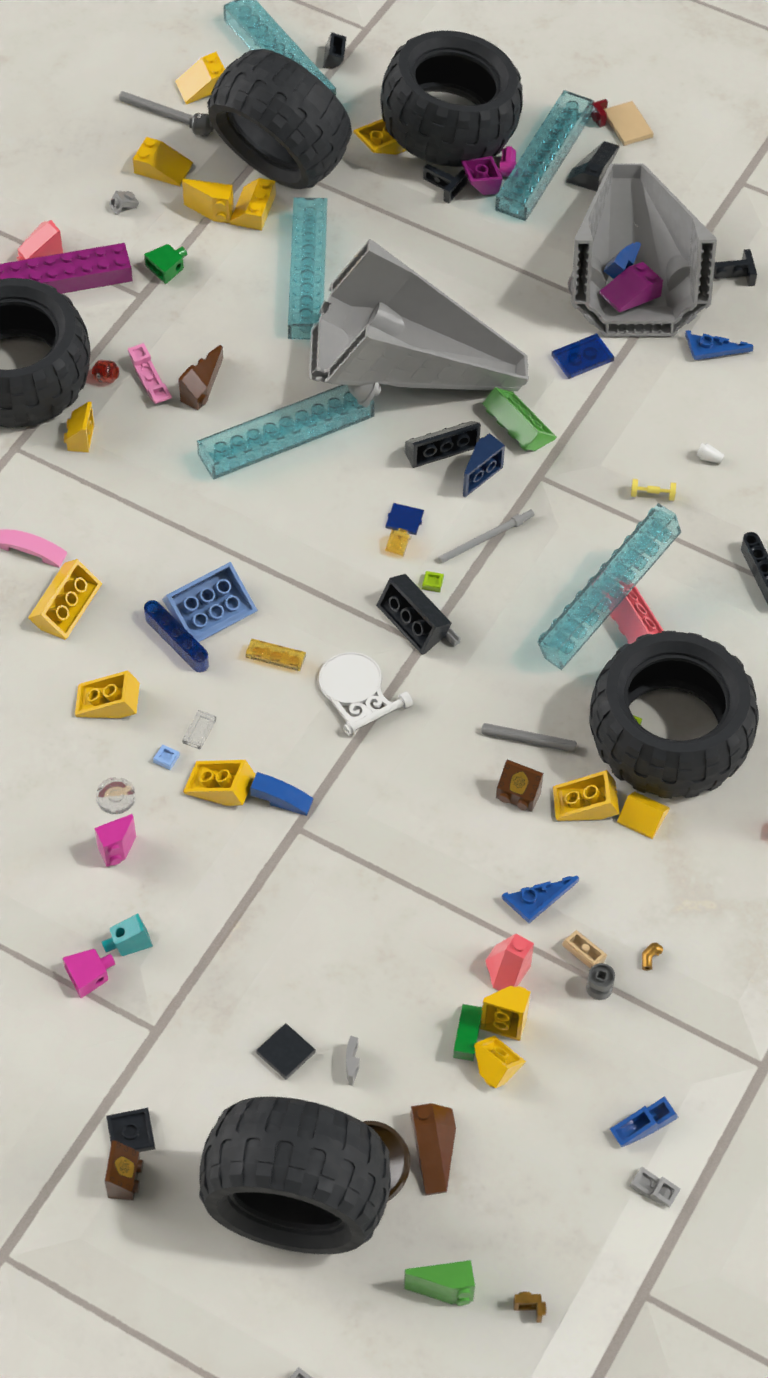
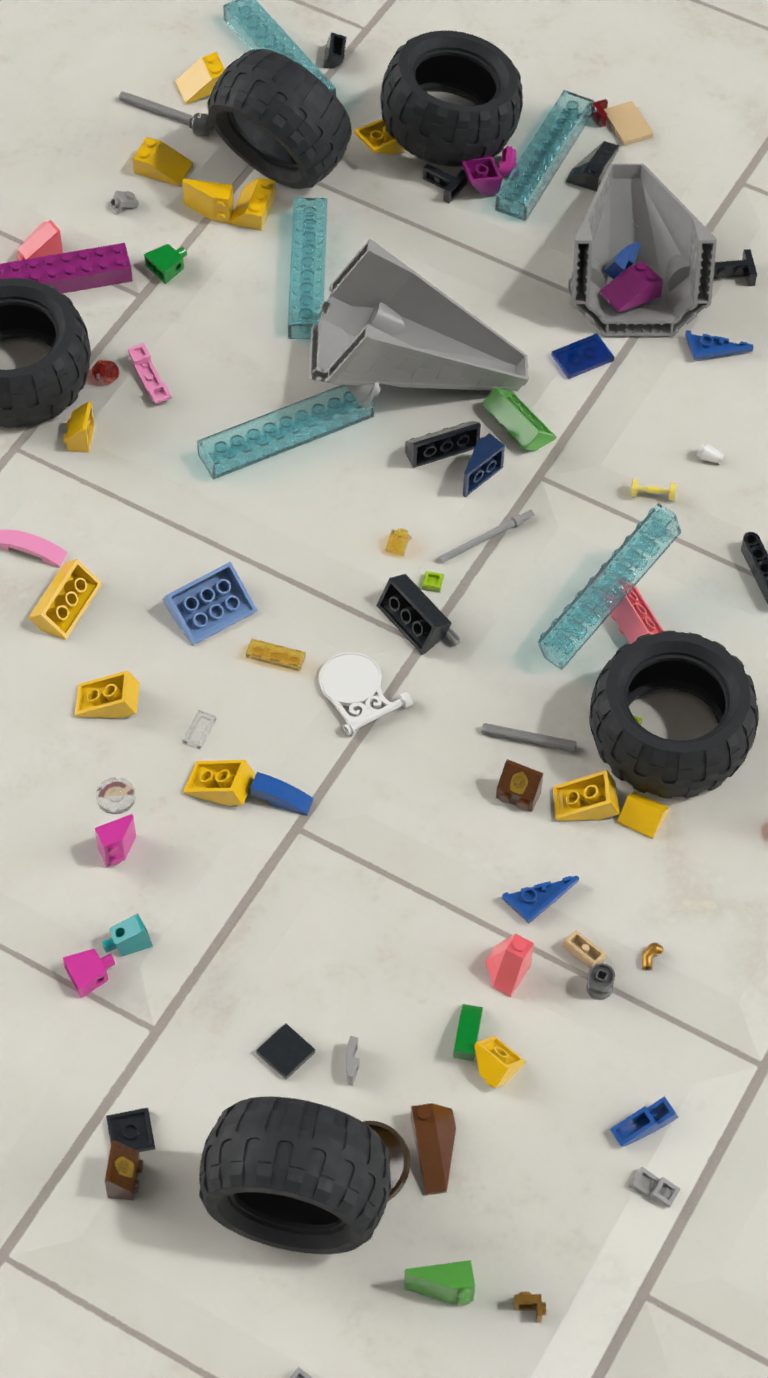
clear blue beam [144,600,209,672] -> none
light blue tile [153,744,180,770] -> none
reddish brown wedge [178,345,223,410] -> none
clear blue piece [385,503,424,535] -> none
yellow slope [480,986,531,1041] -> none

